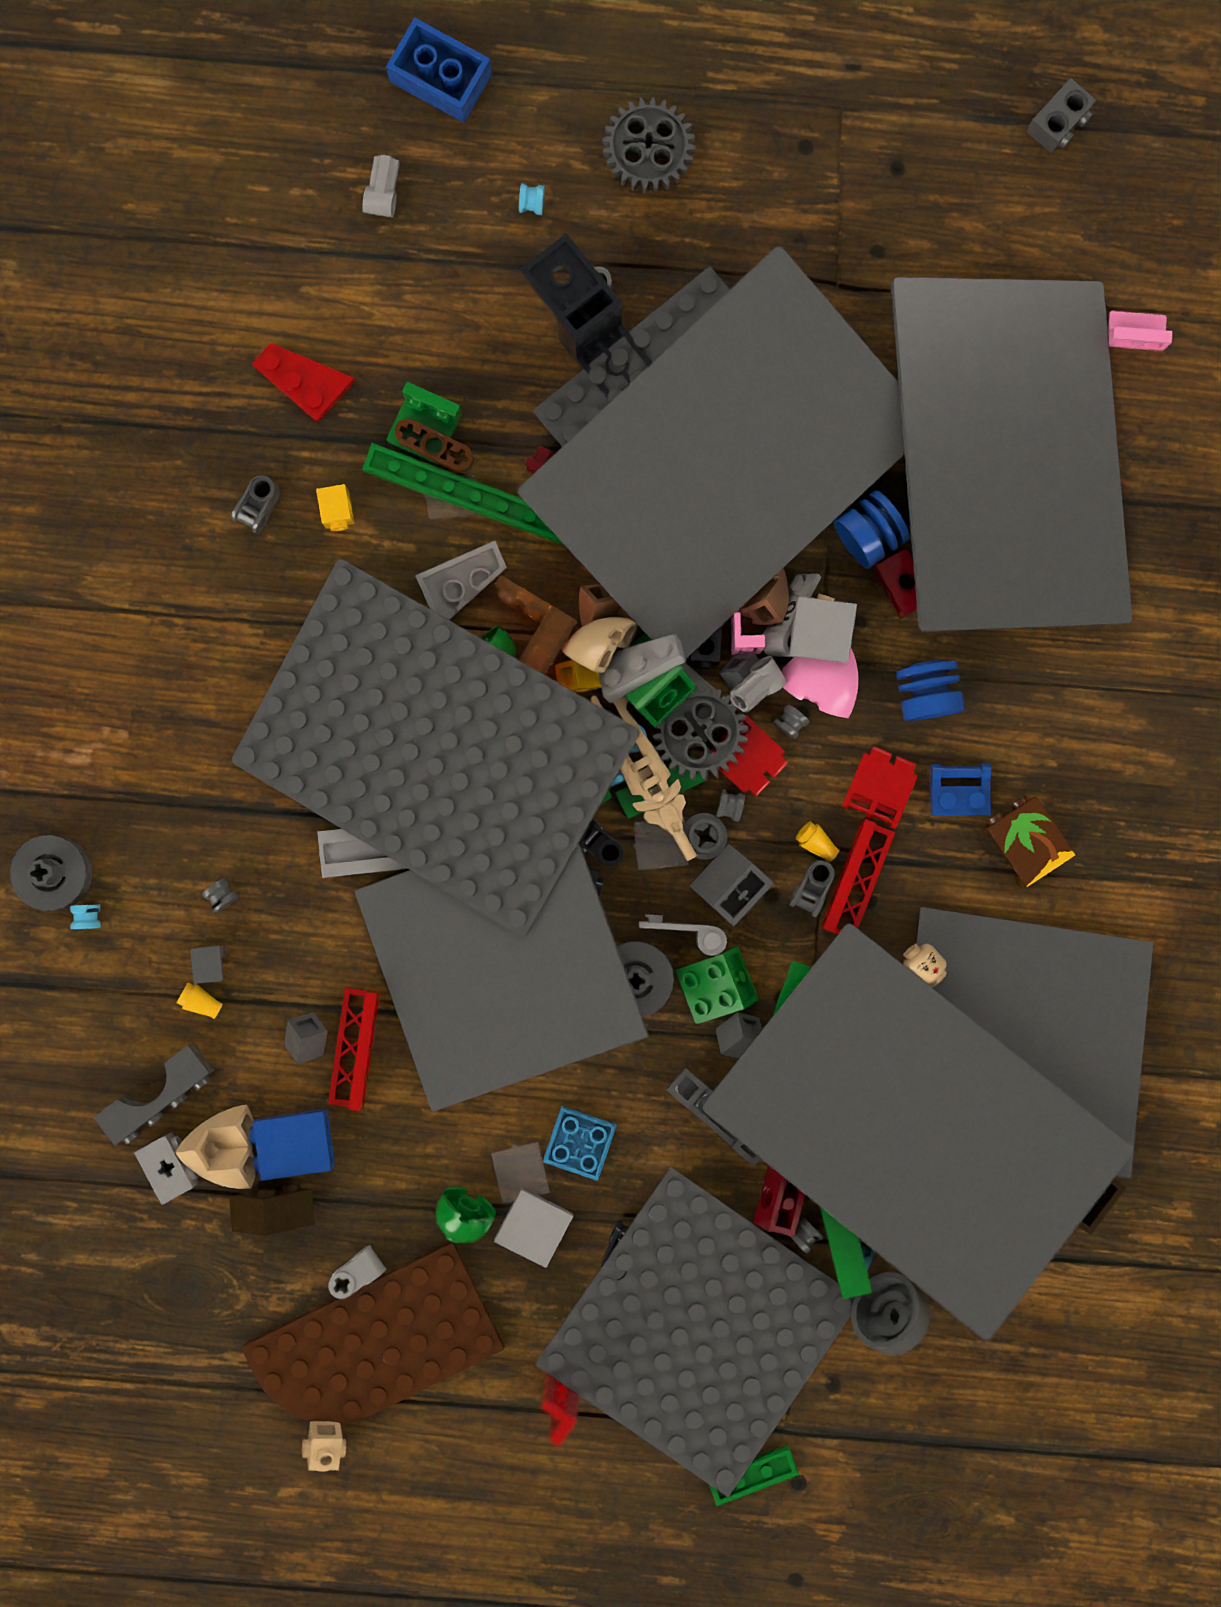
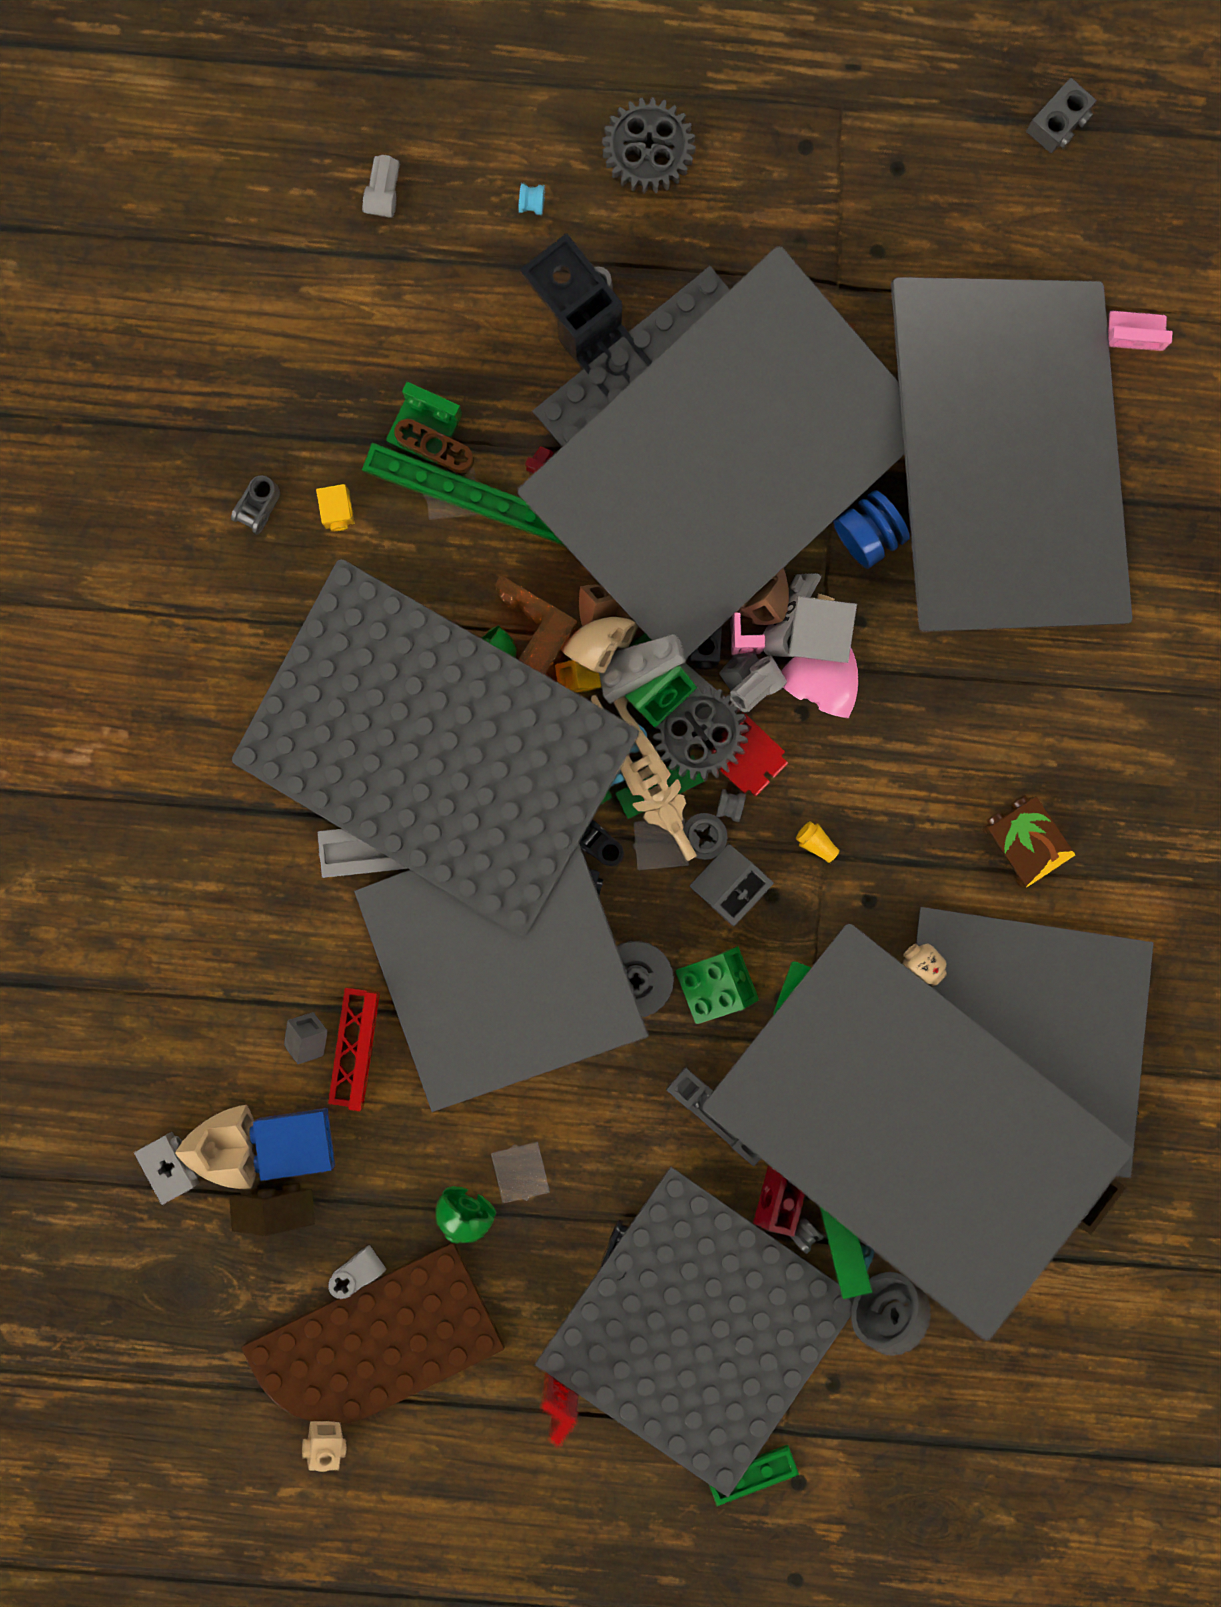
dark grey piece [10,835,92,911] -> none
medium azure wheel [70,905,101,929] -> none
dark grey arch [93,1043,215,1146] -> none
yellow cone [177,982,223,1019] -> none
dark grey panel [190,945,227,984] -> none
dark grey wheel [201,878,239,913] -> none
red wing [252,343,356,423] -> none
blue brick [386,17,492,123] -> none
light grey wing [415,541,507,620] -> none
light grey tile [494,1187,574,1268] -> none
dark azure tile [543,1105,617,1181] -> none
light grey door [638,914,727,956] -> none
dark grey panel [716,1012,762,1059] -> none
dark grey wheel [773,704,810,740] -> none
dark grey piece [789,860,835,918] -> none
red fence [820,819,895,935] -> none
red plate [841,746,918,829] -> none
dark red brick [872,548,917,620] -> none
blue wheel [896,660,966,721] -> none
blue plate [930,763,991,816] -> none

